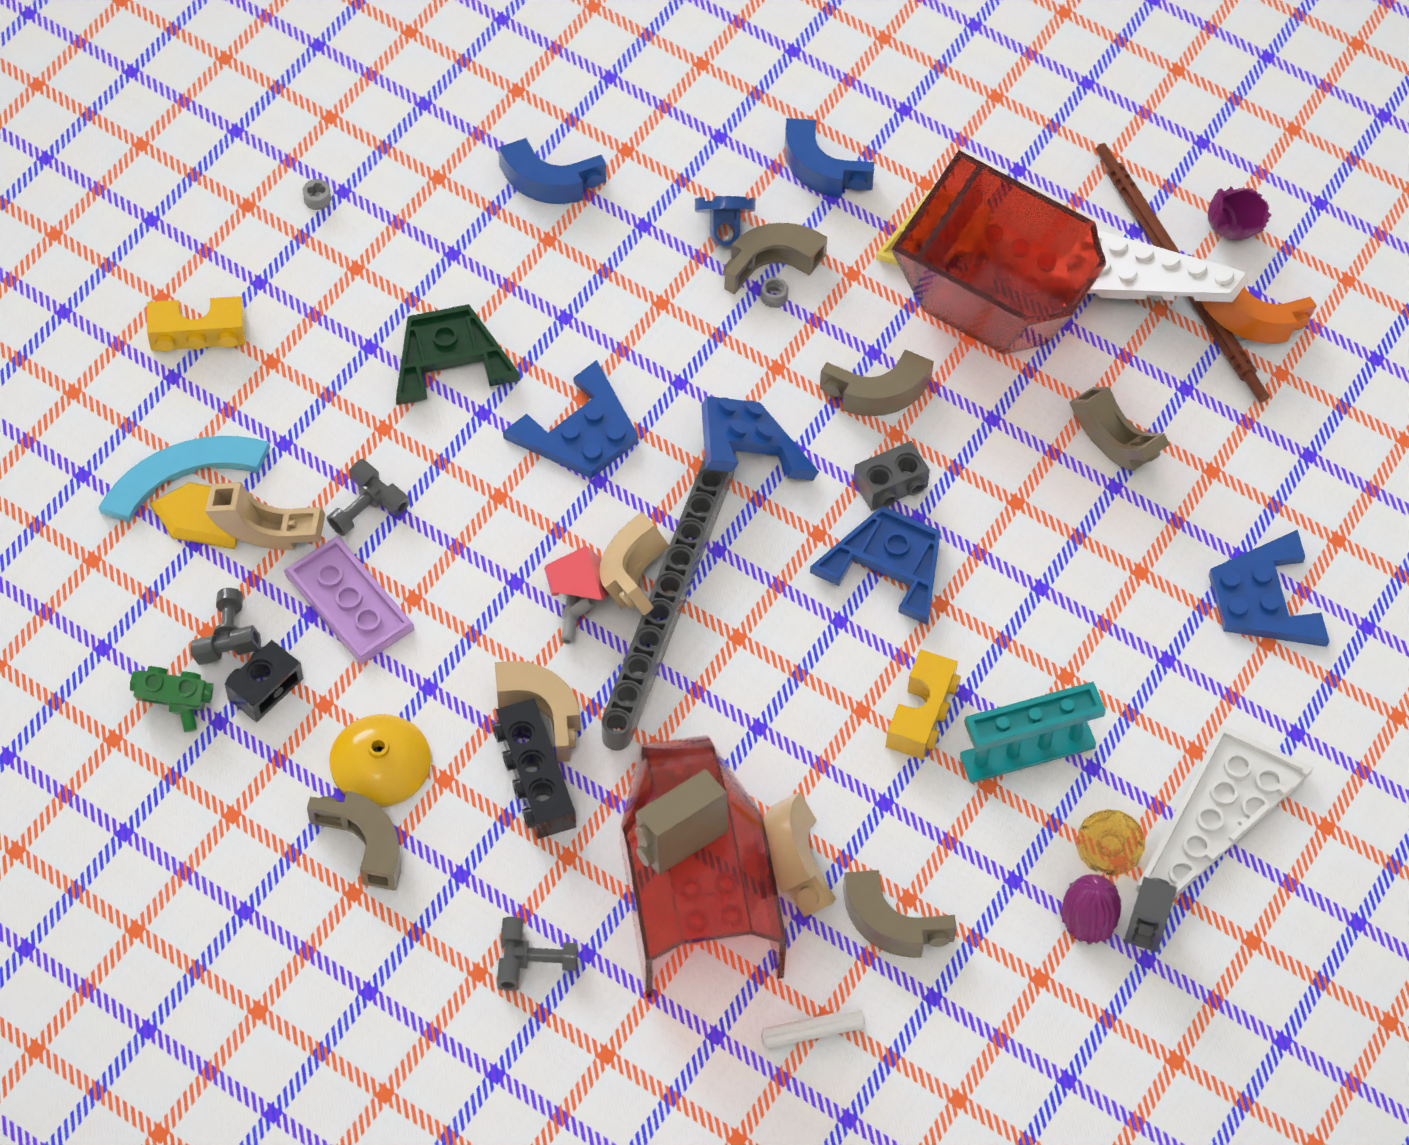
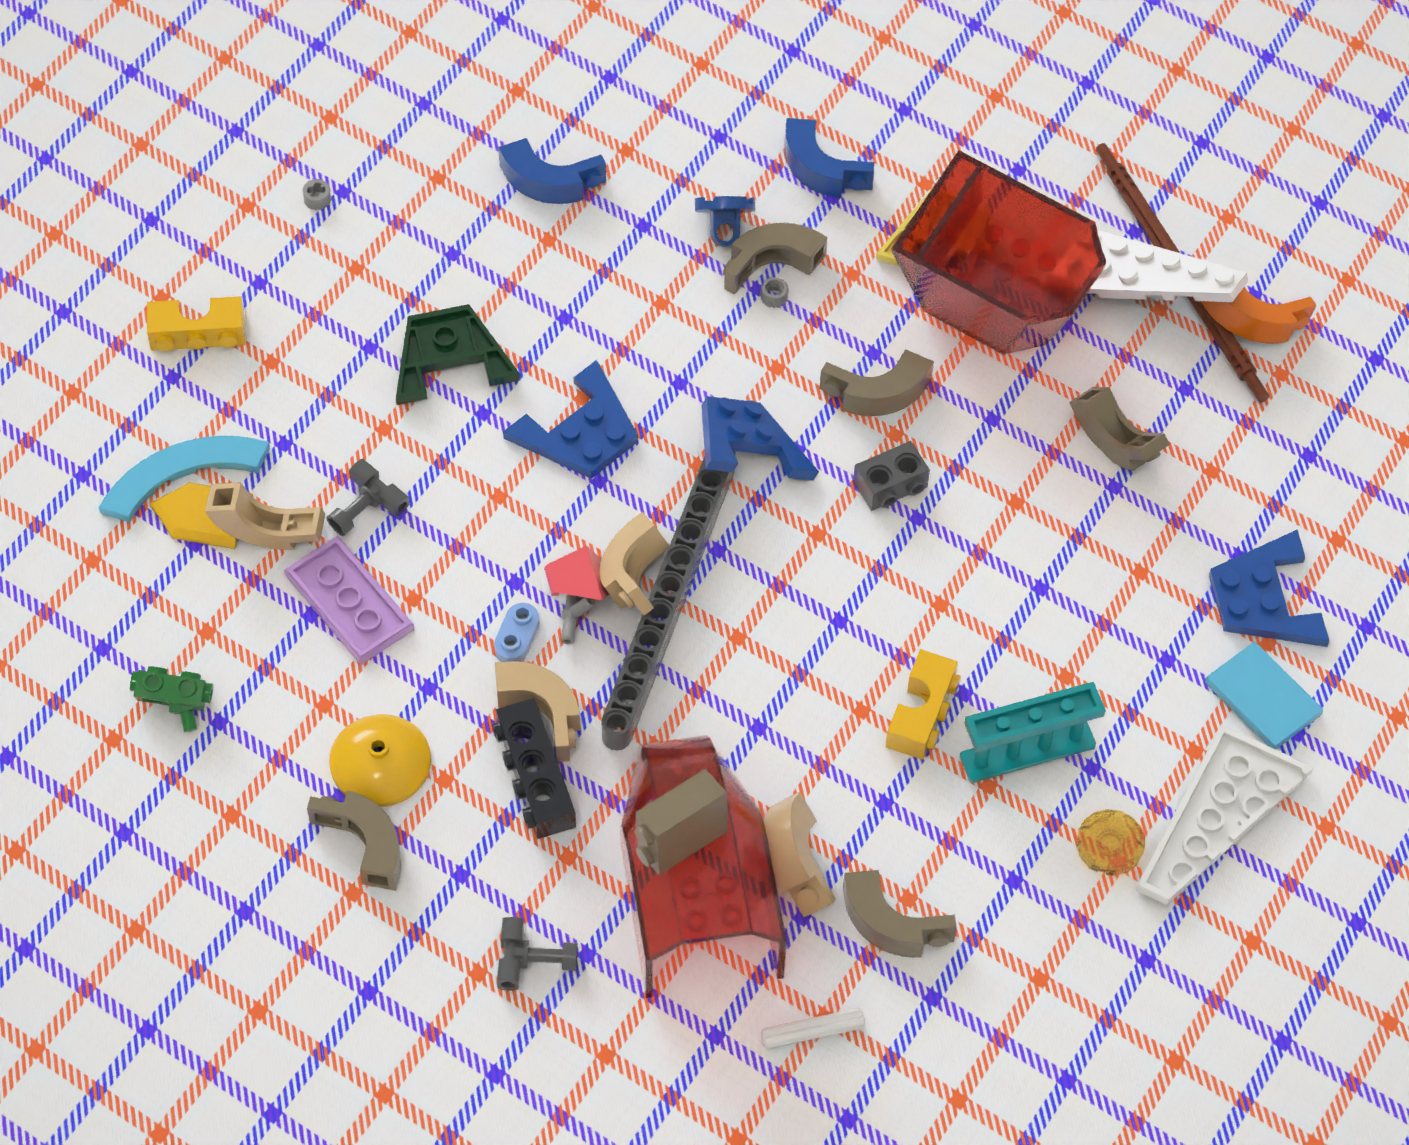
dark grey bar [191,588,261,665] -> none
black brick [224,640,303,723] -> none
blue wing [810,506,941,625] -> none
magenta hair [1060,874,1122,945] -> none
dark grey brick [1124,876,1178,952] -> none
magenta hair [1208,187,1271,241] -> none
none -> light blue plate [494,603,539,662]
none -> medium azure tile [1205,641,1324,749]

